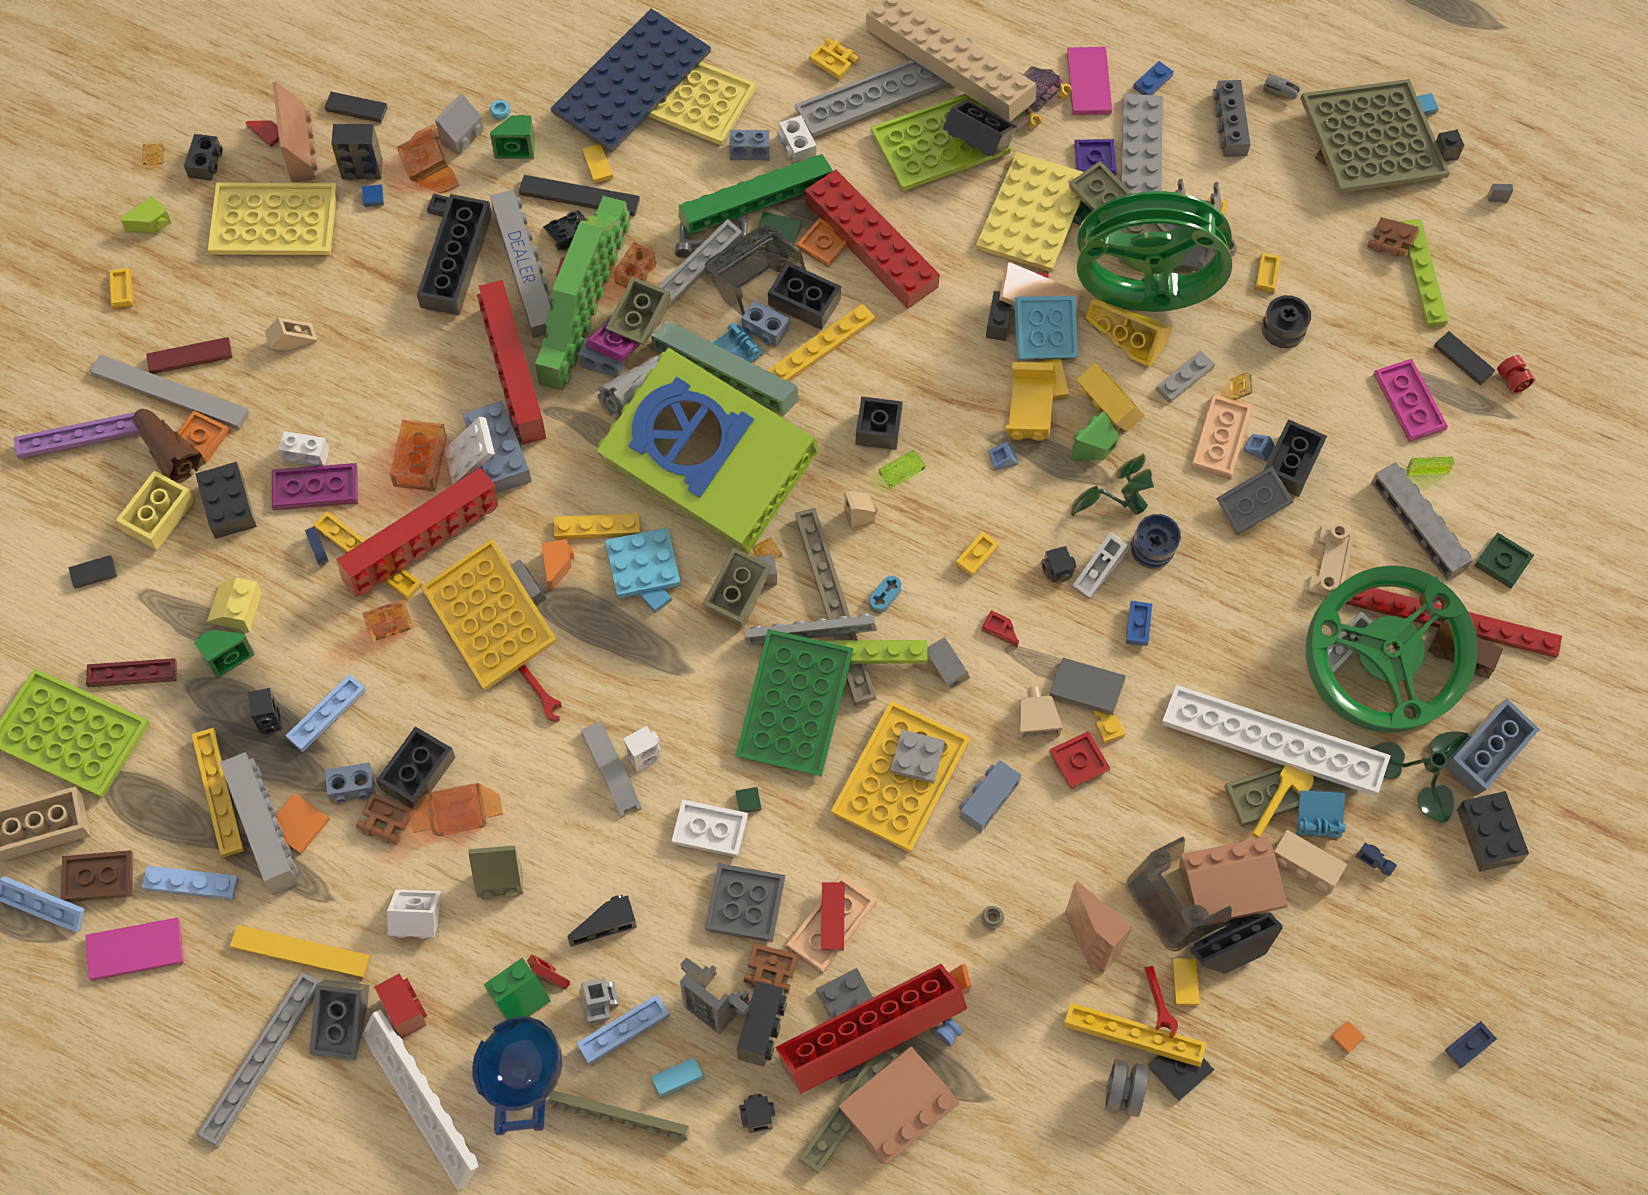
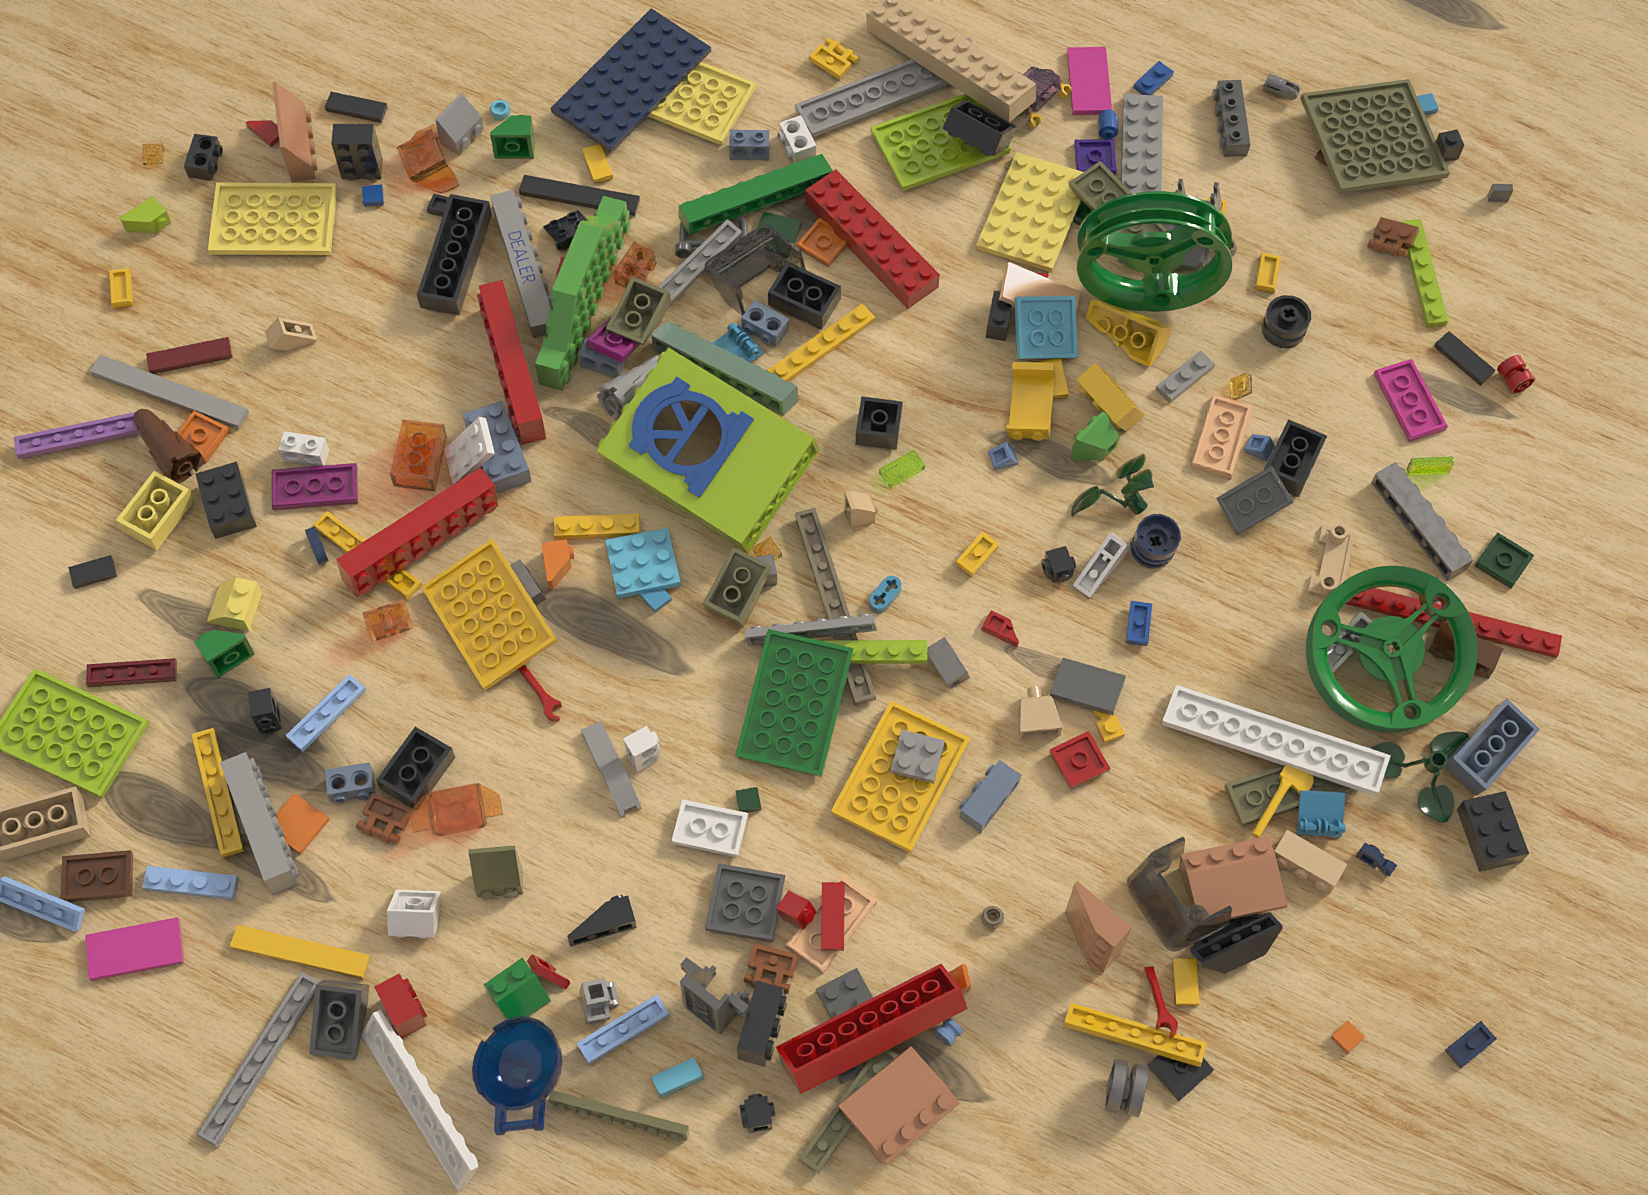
none -> red brick [776,891,817,930]
none -> blue brick [1098,109,1118,139]

